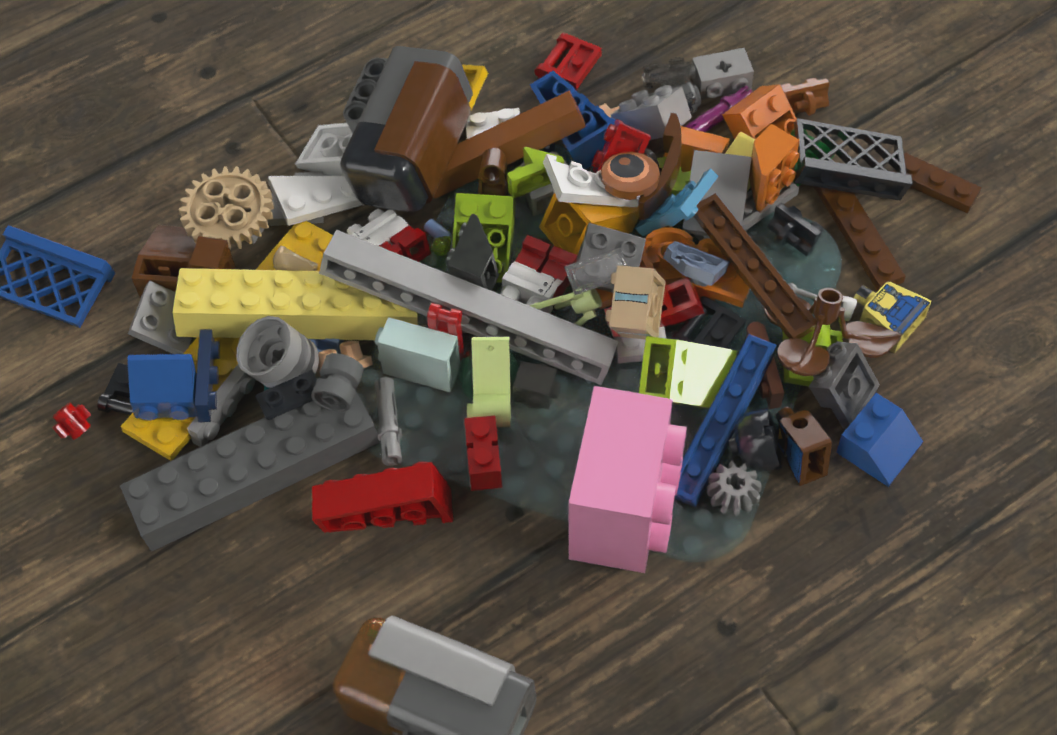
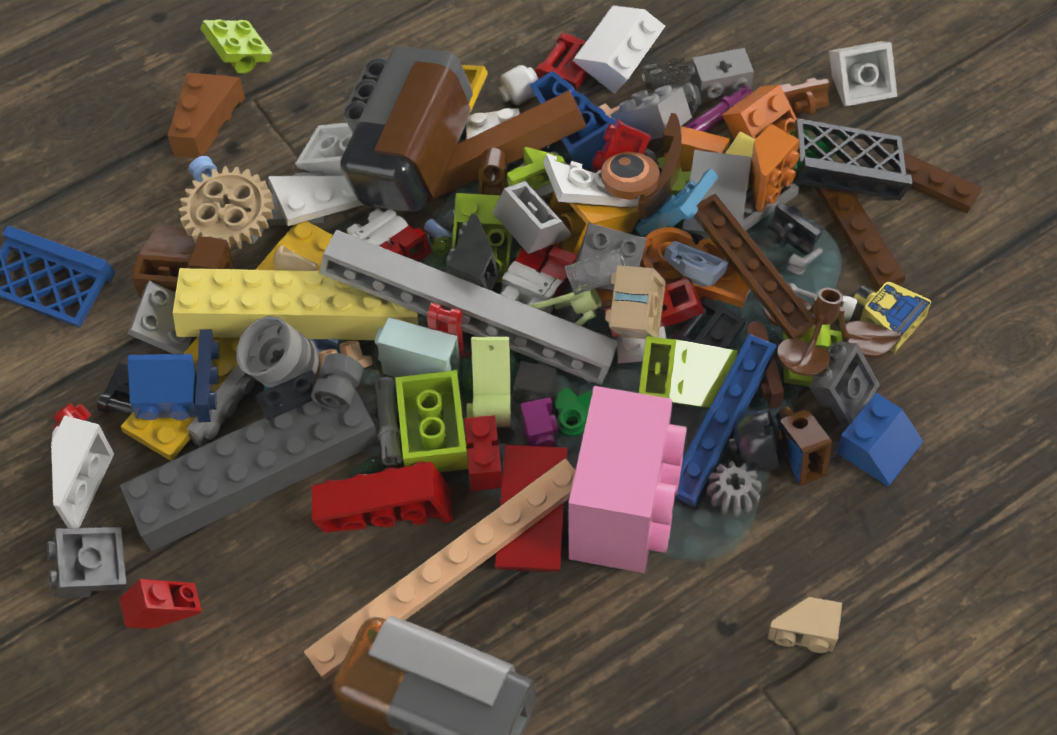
none -> flat silver plate [47,527,126,598]
none -> white slope [51,416,114,528]
none -> red slope [119,579,202,629]
none -> dark orange wedge [168,73,245,158]
none -> light blue bush [189,156,217,183]
none -> lime plate [200,19,272,74]
none -> light nougat plate [304,459,576,680]
none -> clear green arm [349,457,396,477]
none -> lime brick [395,370,469,472]
none -> light grey slope [493,181,572,254]
none -> red tile [495,445,568,572]
none -> white head [498,65,538,106]
none -> magenta brick [520,397,558,447]
none -> green plate [555,387,593,437]
none -> white slope [573,6,665,94]
none -> tan slope [767,597,842,653]
none -> light grey hand [787,247,823,276]
none -> white slope [829,41,897,106]

